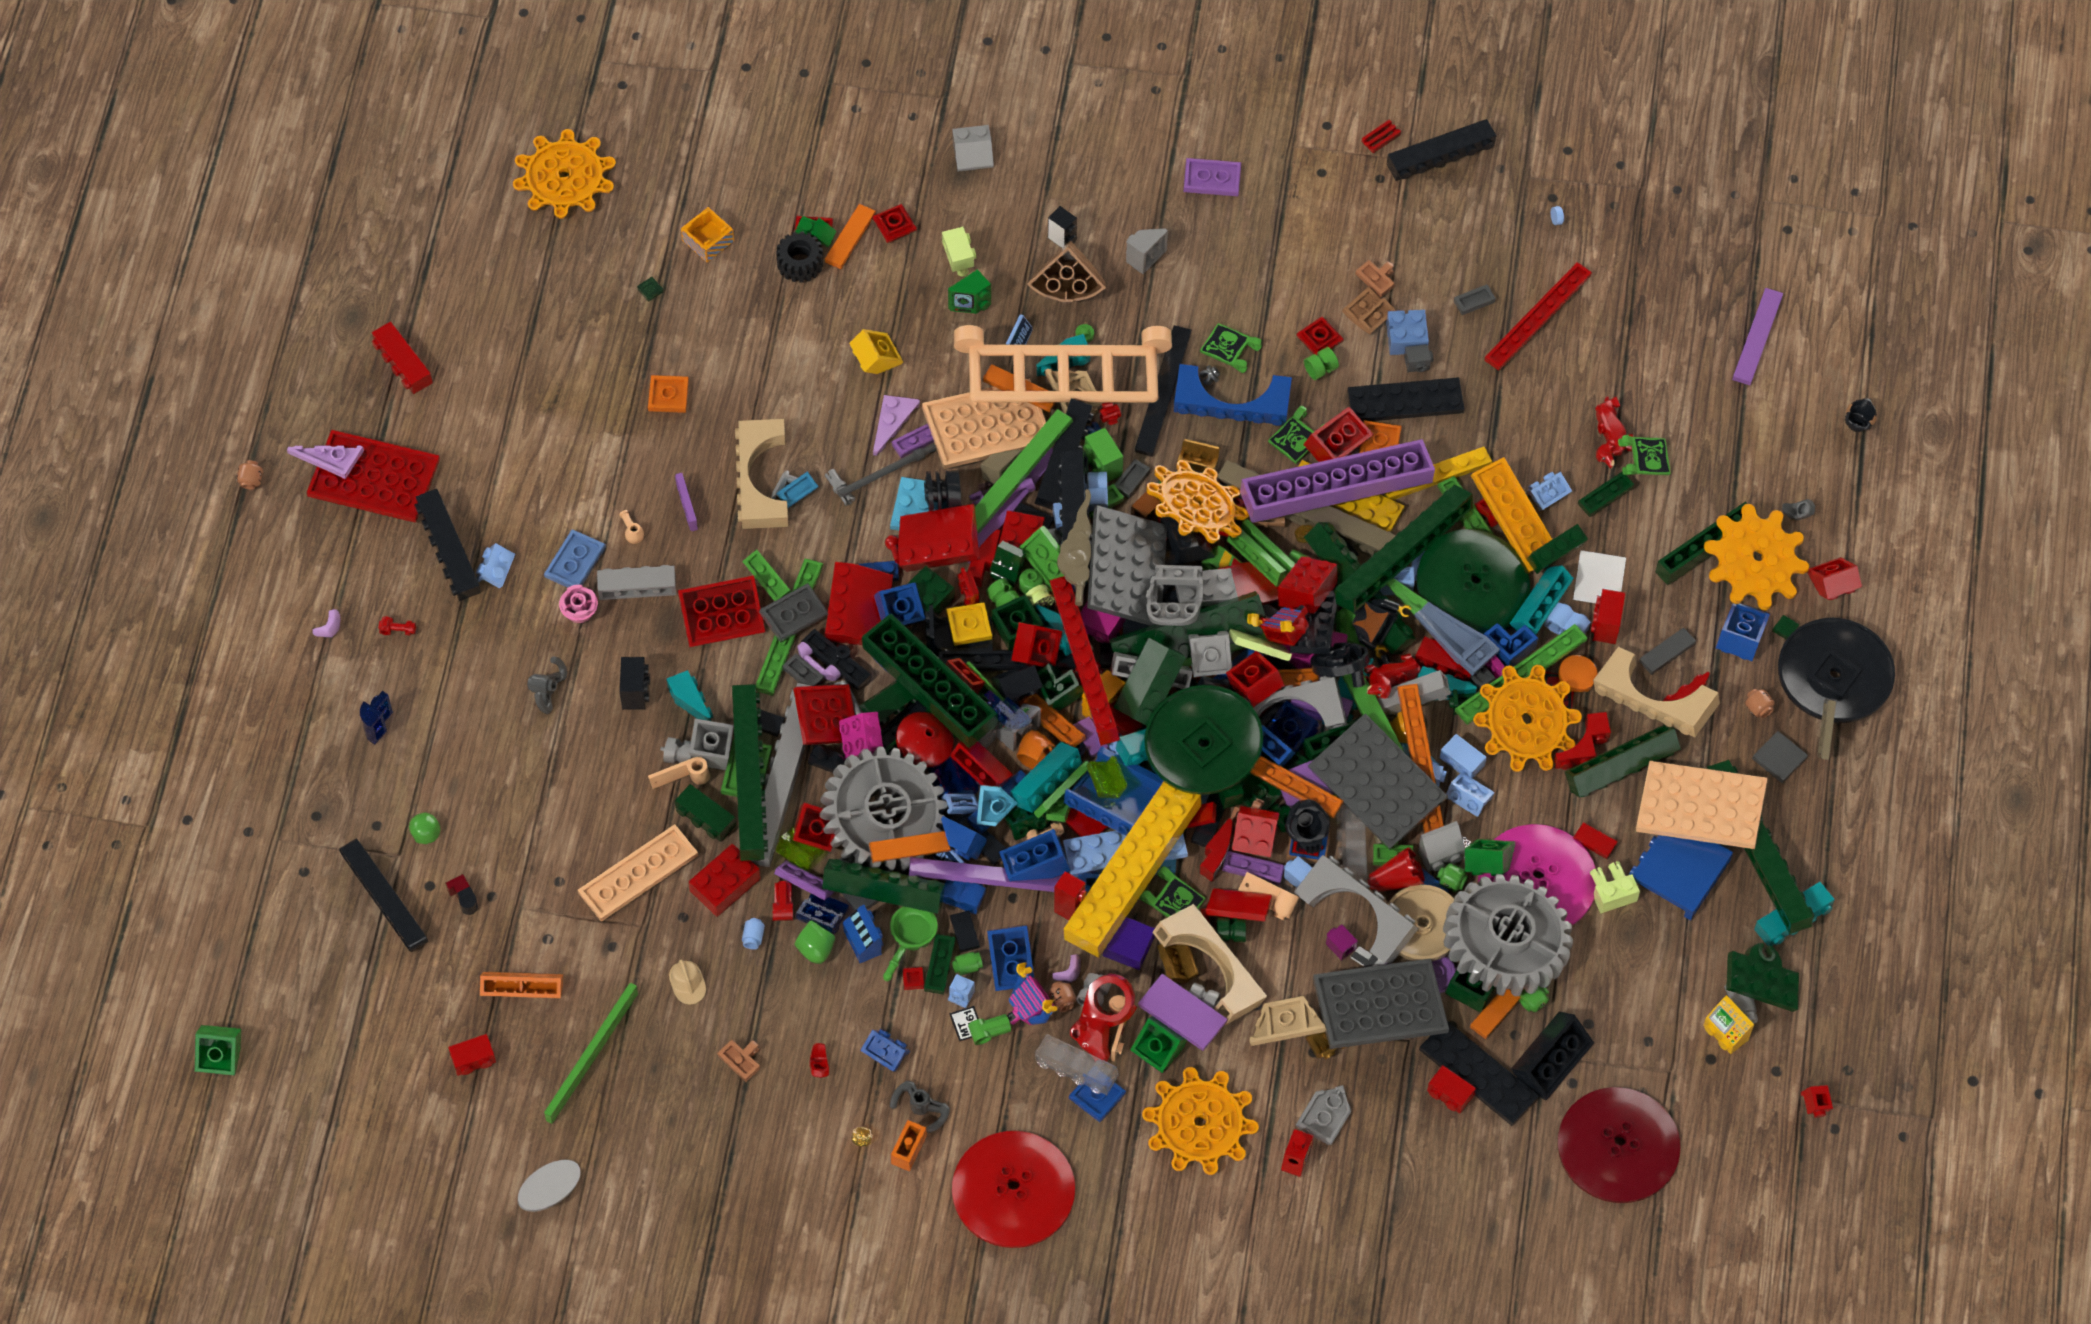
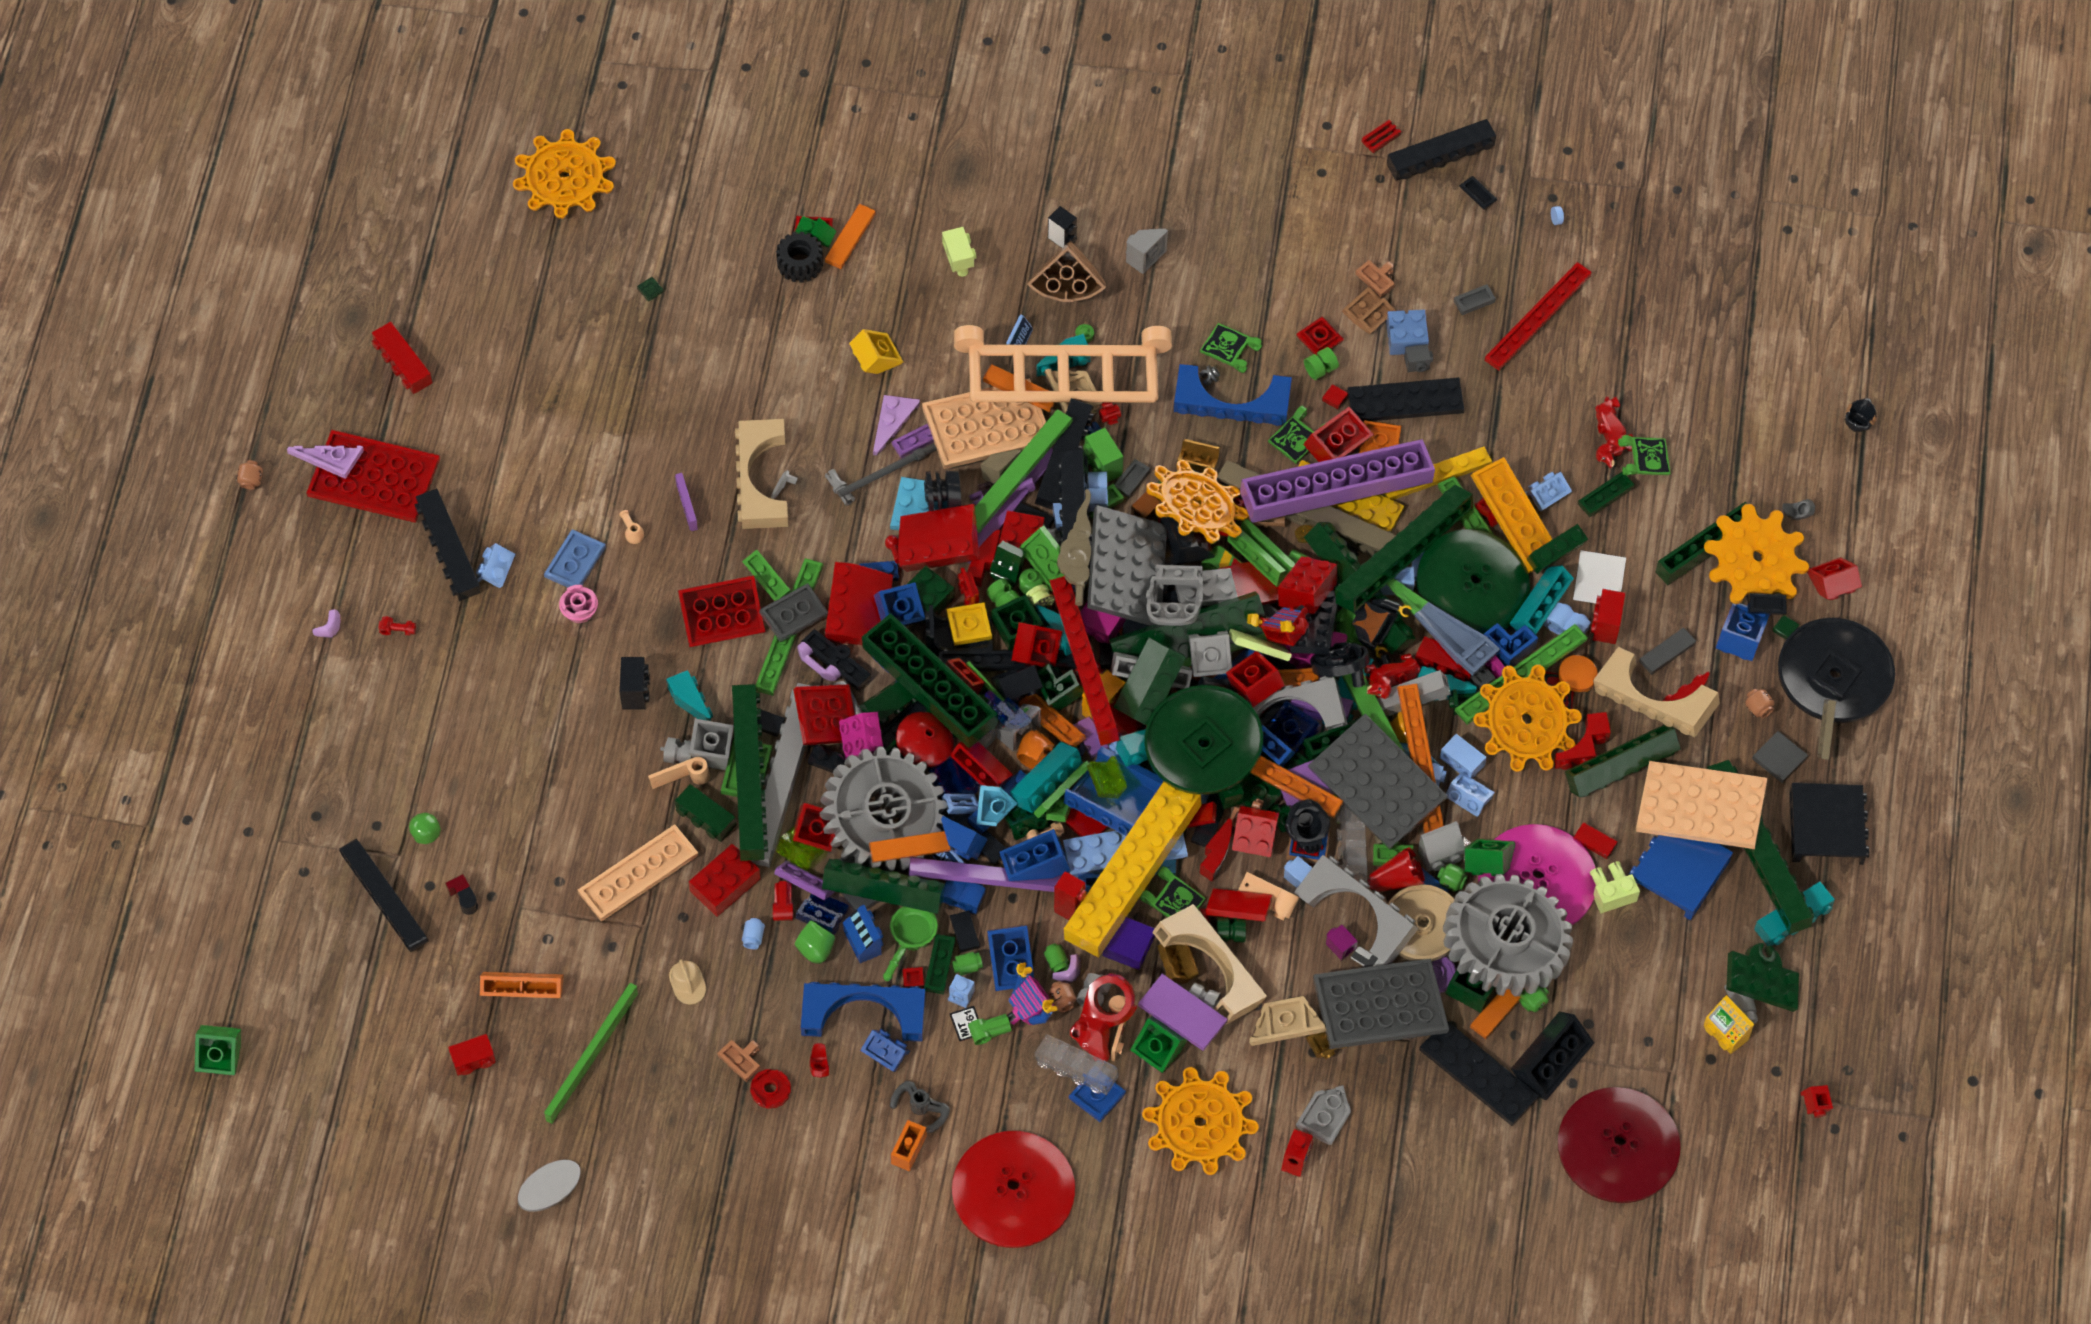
clear blue brick [360,691,393,745] -> none
dark grey piece [527,656,568,714] -> none
light grey brick [597,565,676,600] -> none
orange tile [648,375,689,413] -> none
light orange container [681,207,734,263] -> none
dark azure tile [776,471,819,508] -> none
dark grey plate [782,654,824,686] -> none
clear yellow tile [851,1127,873,1146] -> none
red piece [872,204,917,243] -> none
green slope [948,269,991,314] -> none
light grey slope [952,125,994,171] -> none
black tile [1135,325,1192,457] -> none
medium lavender tile [1183,158,1241,196] -> none
medium lavender tile [1222,851,1285,885] -> none
red brick [1427,1065,1476,1113] -> none
medium lavender tile [1732,288,1783,385] -> none
none -> red tile [750,1069,791,1109]
none -> blue arch [801,982,925,1041]
none -> bright green brick [1044,943,1070,973]
none -> red tile [1322,384,1348,410]
none -> black tile [1459,176,1497,210]
none -> black tile [1747,593,1787,615]
none -> black panel [1789,783,1869,865]

